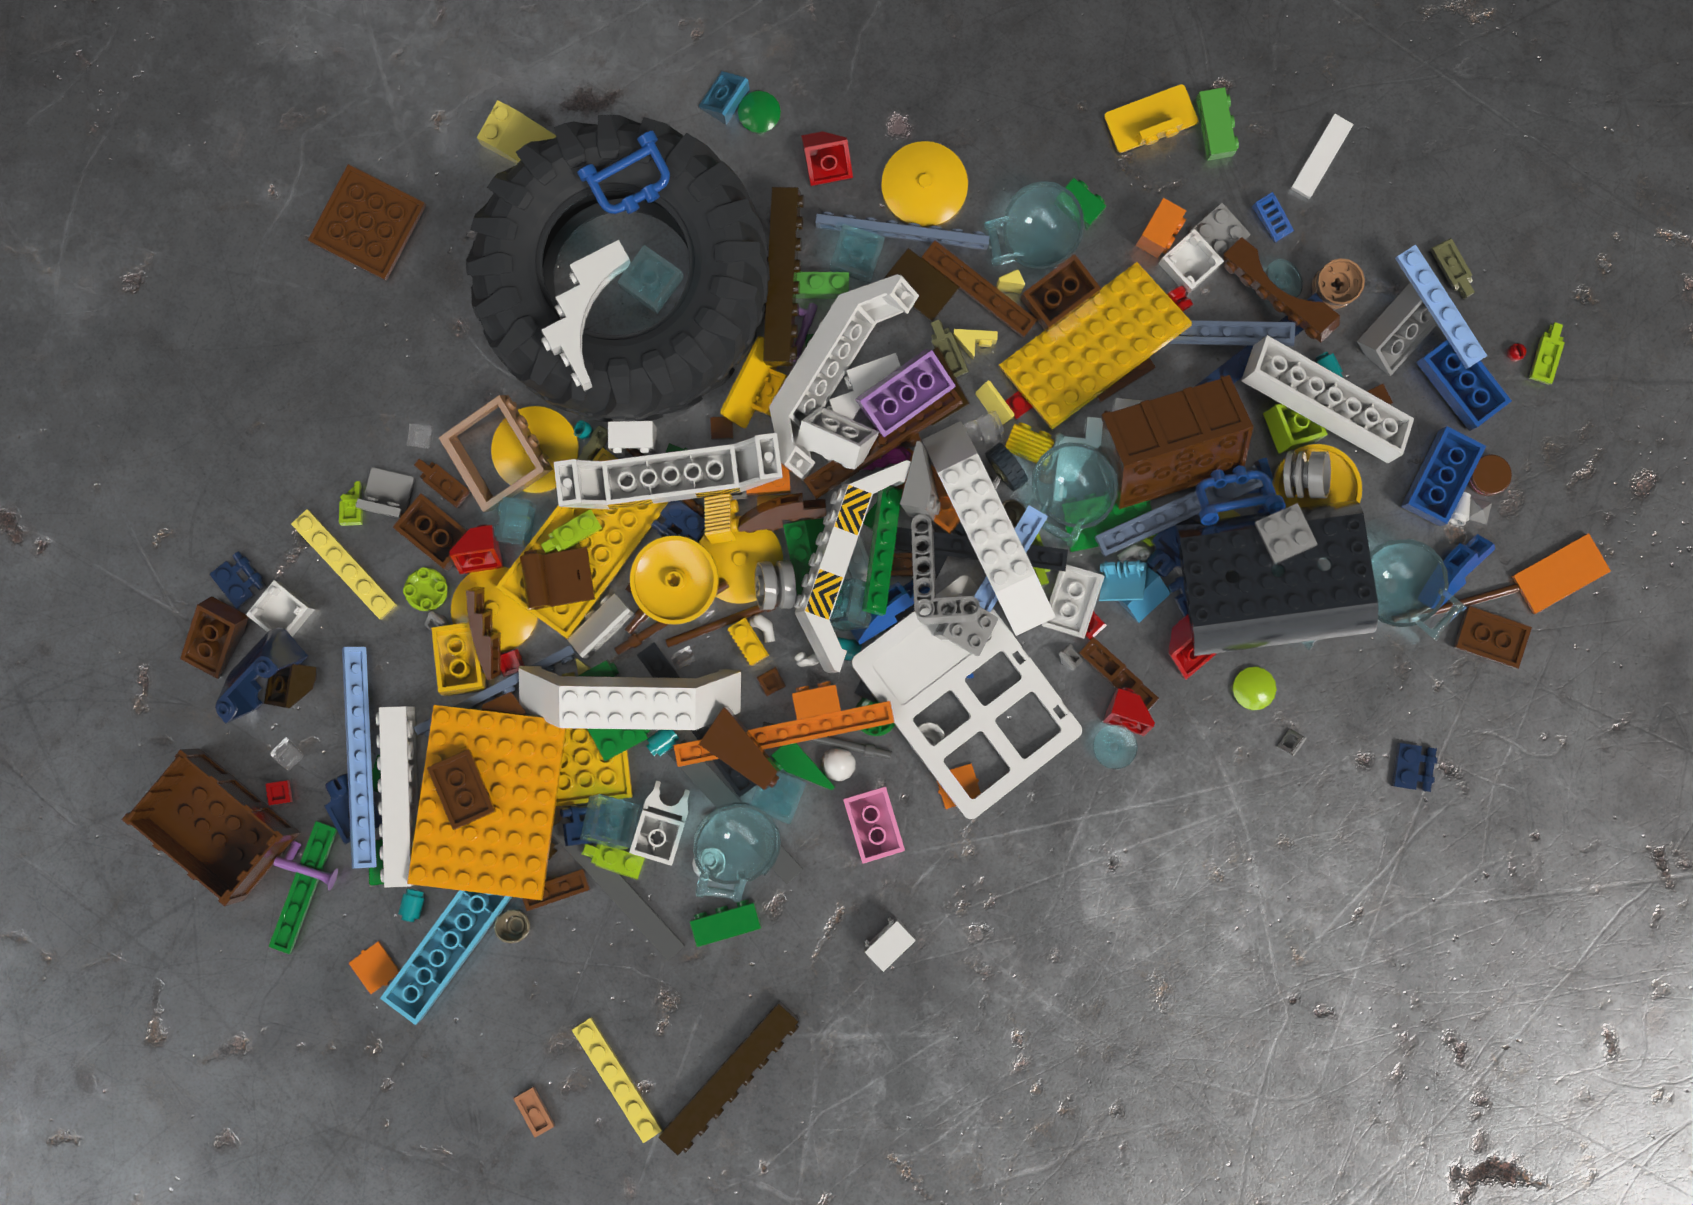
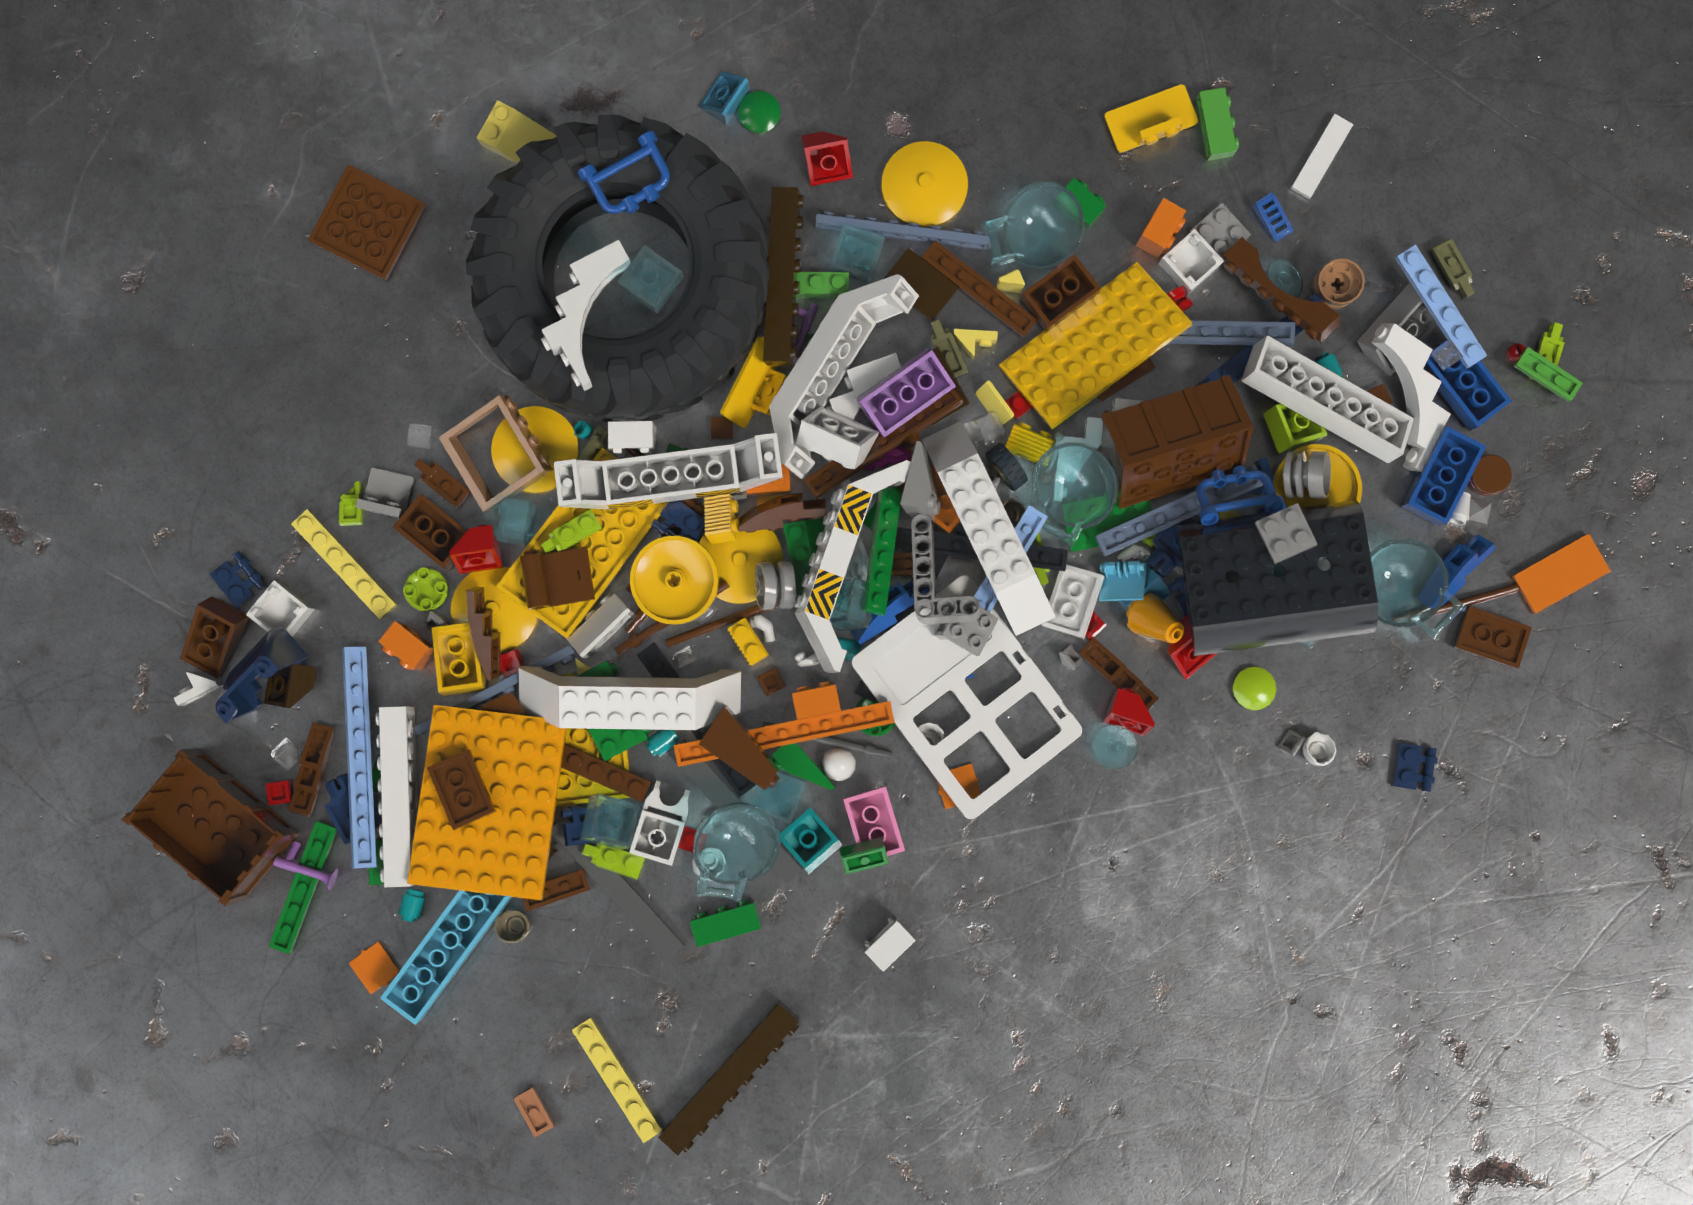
none -> white slope [174,672,224,706]
none -> reddish brown slope [288,723,334,817]
none -> orange brick [378,621,434,671]
none -> reddish brown plate [561,744,652,802]
none -> red plate [678,826,706,854]
none -> teal slope [777,807,842,874]
none -> green slope [839,837,889,875]
none -> light orange cone [1126,593,1184,643]
none -> white hair [1302,731,1337,766]
none -> white arch [1372,323,1451,472]
none -> clear plate [1431,339,1463,370]
none -> bright green plate [1514,347,1583,402]

